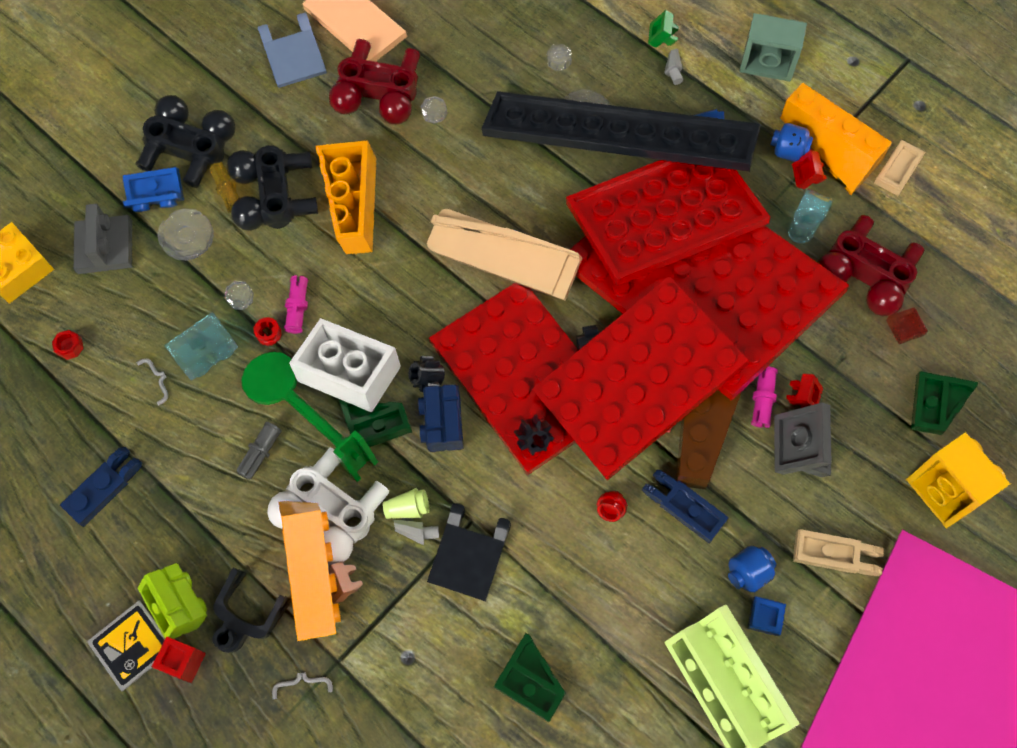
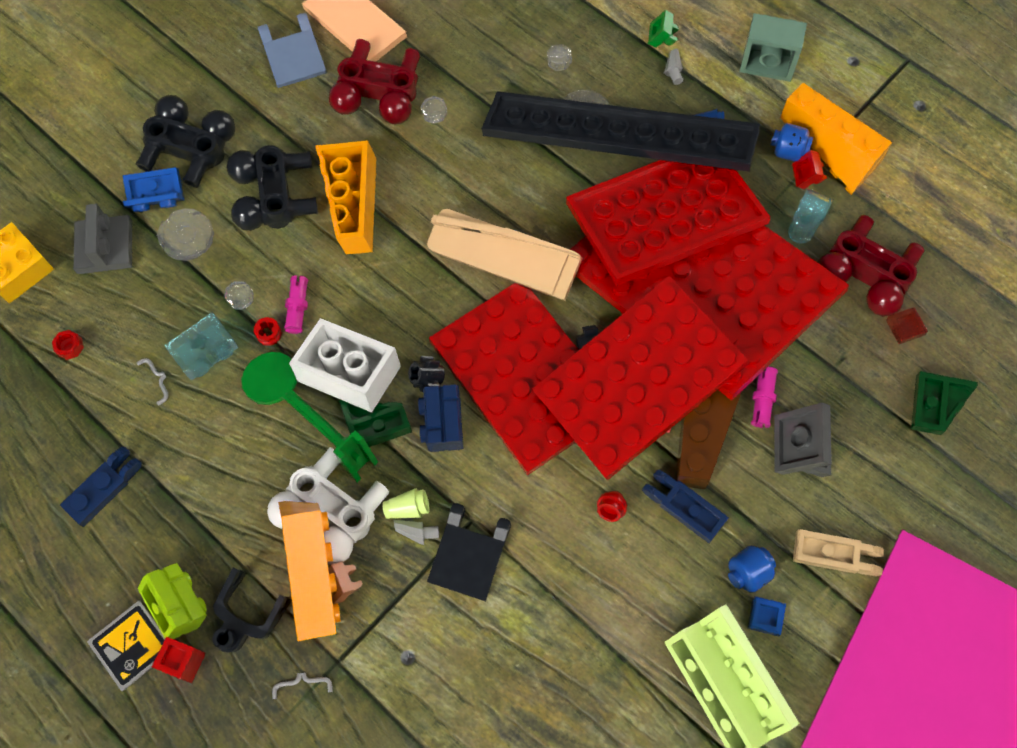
clear yellow axle [210,162,240,213] -> none
dark grey axle [236,422,282,479] -> none
dark green wing [494,633,566,723] -> none
black gear [514,415,554,455] -> none
red tile [786,374,823,408] -> none
tan tile [874,140,926,196] -> none
yellow brick [906,432,1010,529] -> none

